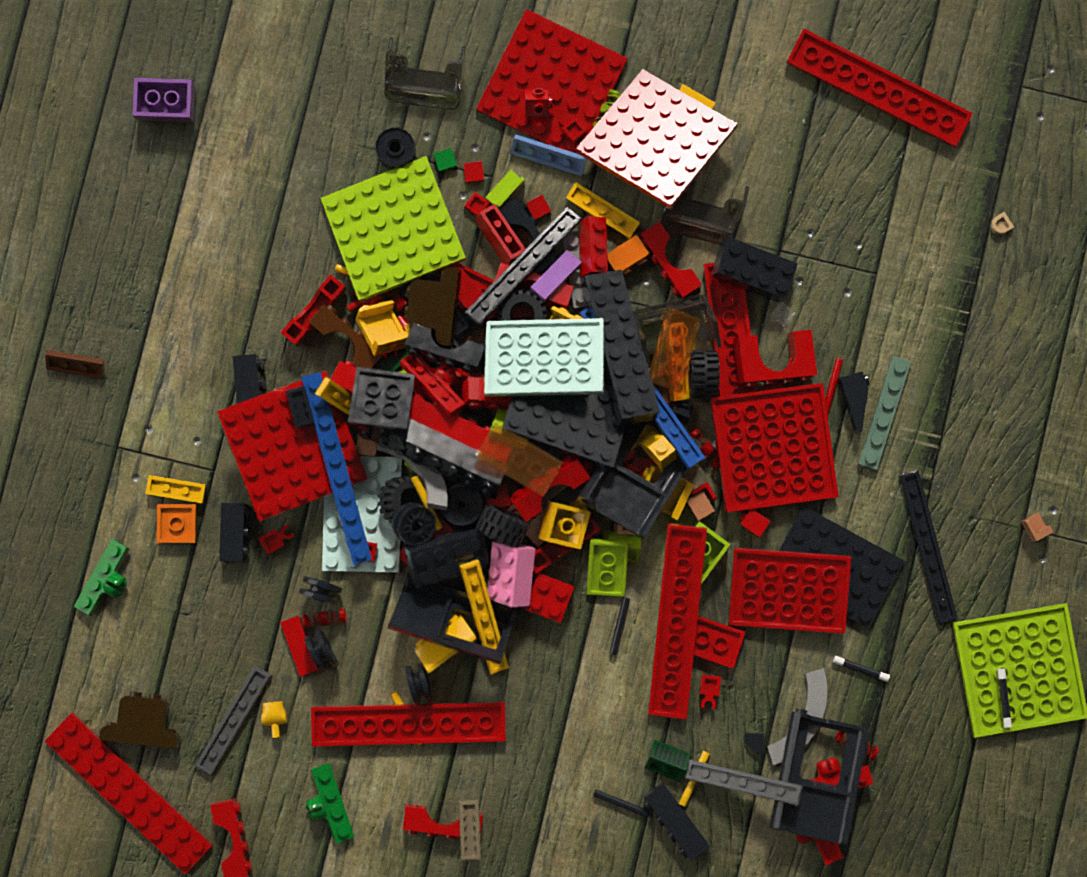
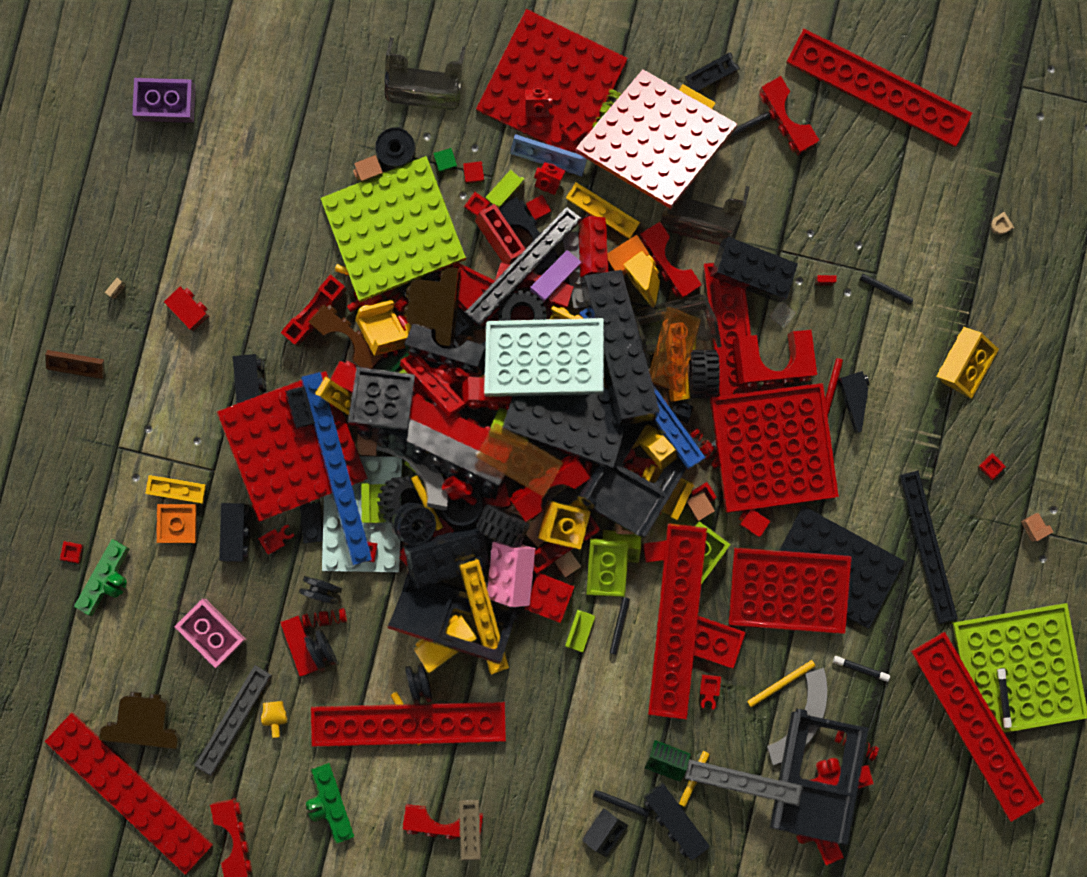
black tile [744,733,764,753] -> none
sand green plate [858,356,911,470] -> none
none -> red tile [59,541,84,564]
none -> tan tile [105,278,126,299]
none -> red brick [164,286,209,331]
none -> bright pink brick [175,599,247,668]
none -> black plate [300,503,323,543]
none -> nougat brick [353,155,383,182]
none -> lime panel [361,484,386,523]
none -> red piece [442,476,477,505]
none -> red brick [534,162,565,195]
none -> tan tile [554,551,581,577]
none -> lime panel [565,610,595,652]
none -> black panel [582,808,629,858]
none -> yellow slope [623,251,660,308]
none -> red brick [643,540,666,563]
none -> black plate [685,52,740,92]
none -> black bar [727,111,771,140]
none -> yellow bar [747,660,816,708]
none -> red arch [759,76,820,156]
none -> red tile [815,275,837,286]
none -> black bar [859,273,914,305]
none -> red plate [910,632,1044,822]
none -> yellow slope [936,327,999,399]
none -> red tile [978,453,1006,480]

